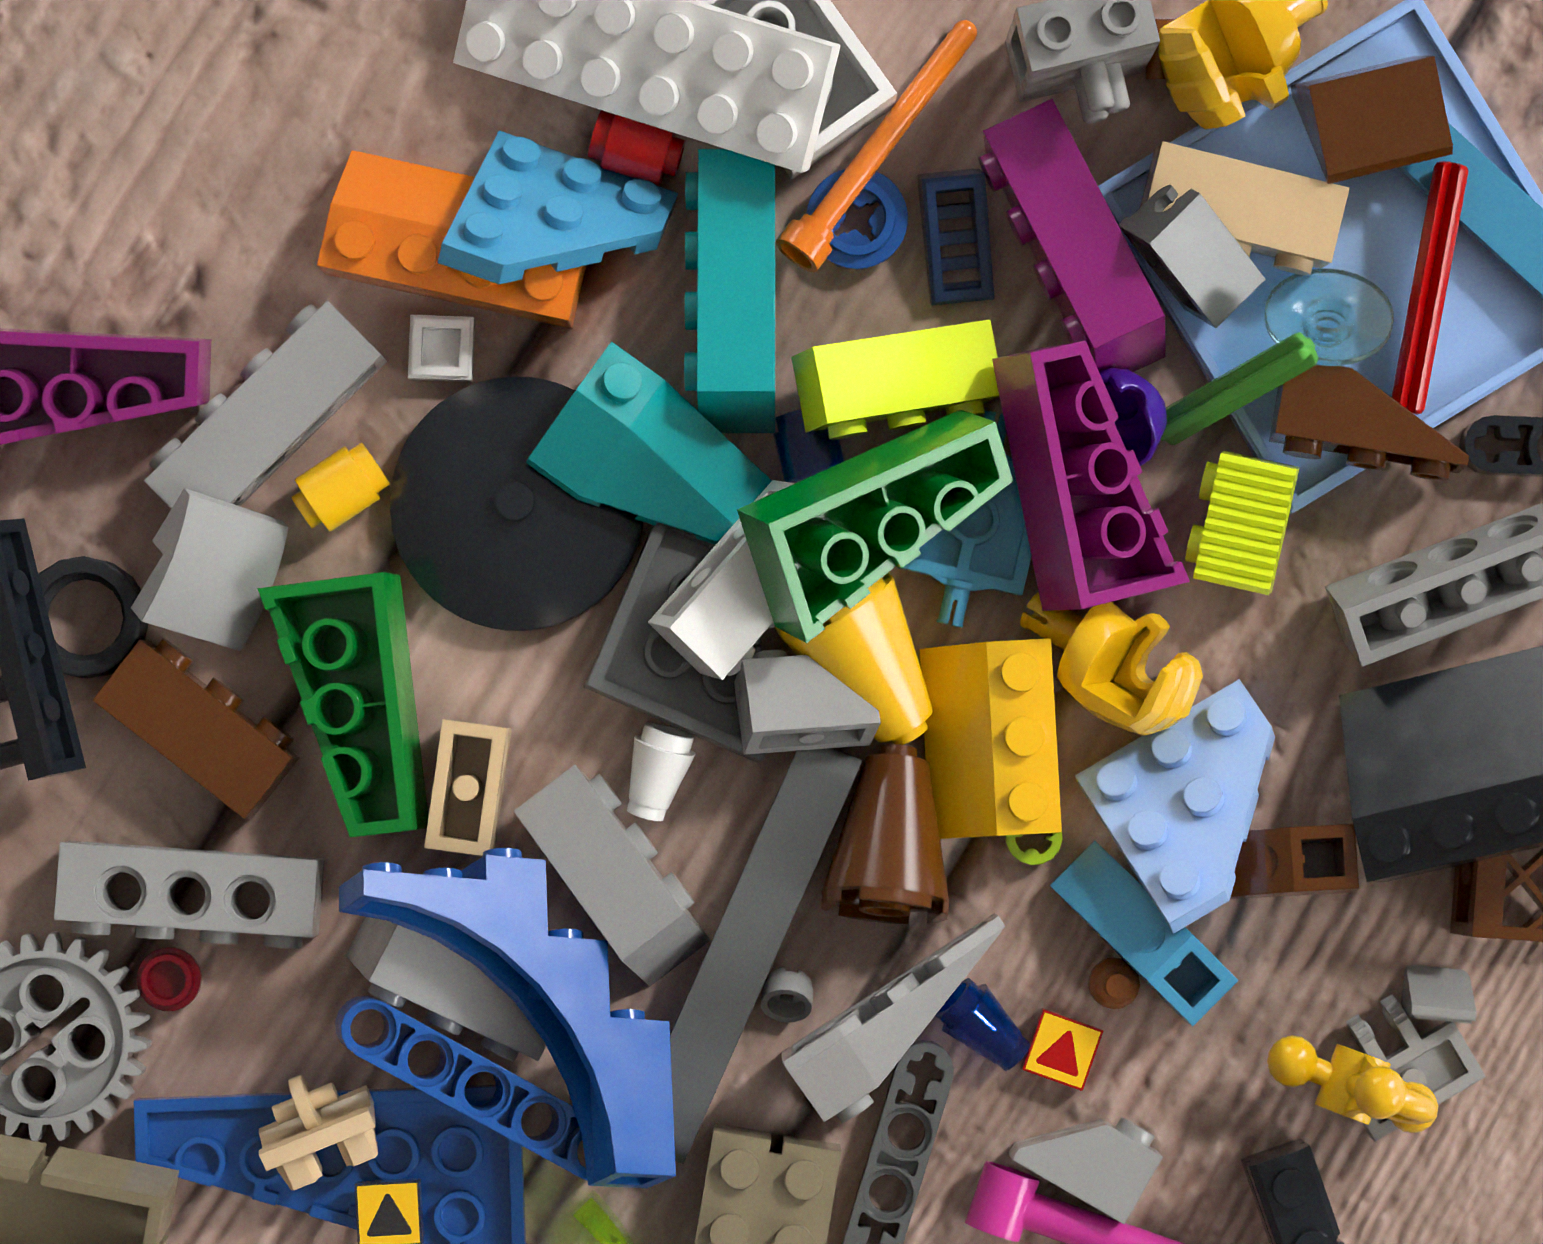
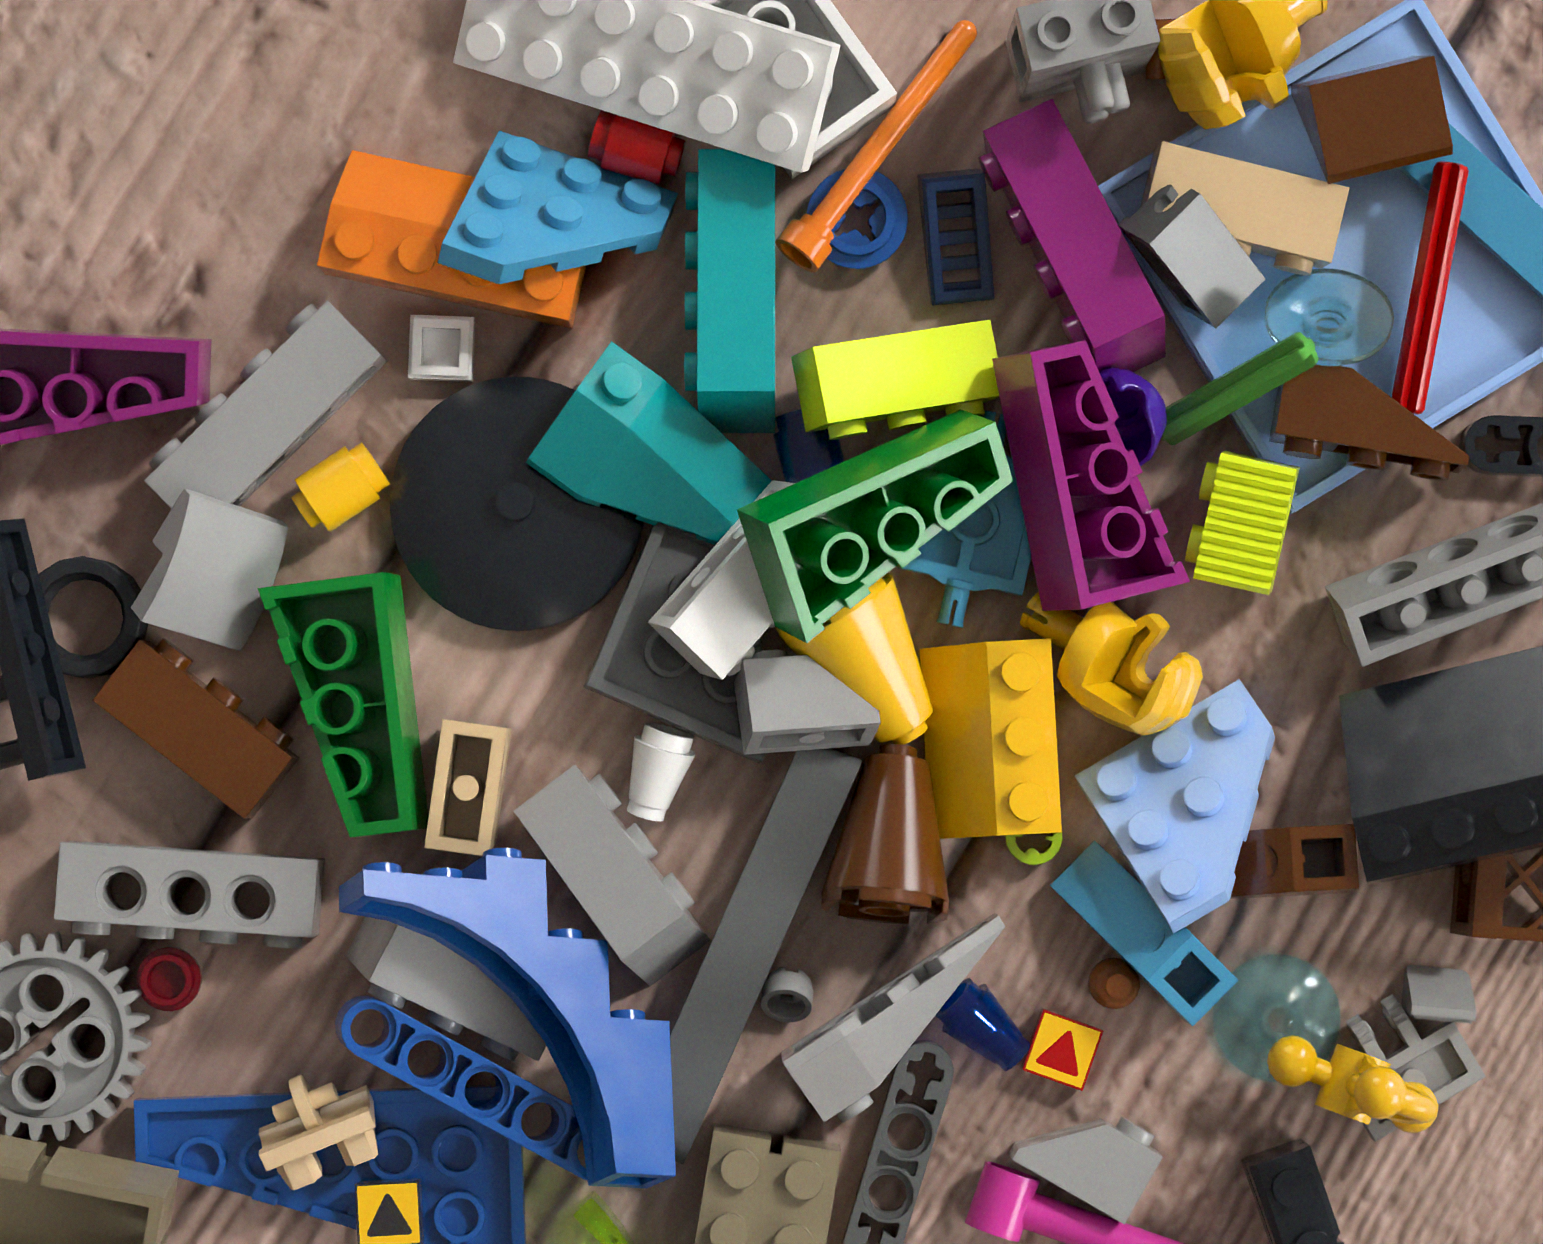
none -> clear light blue dish [1212,954,1341,1082]

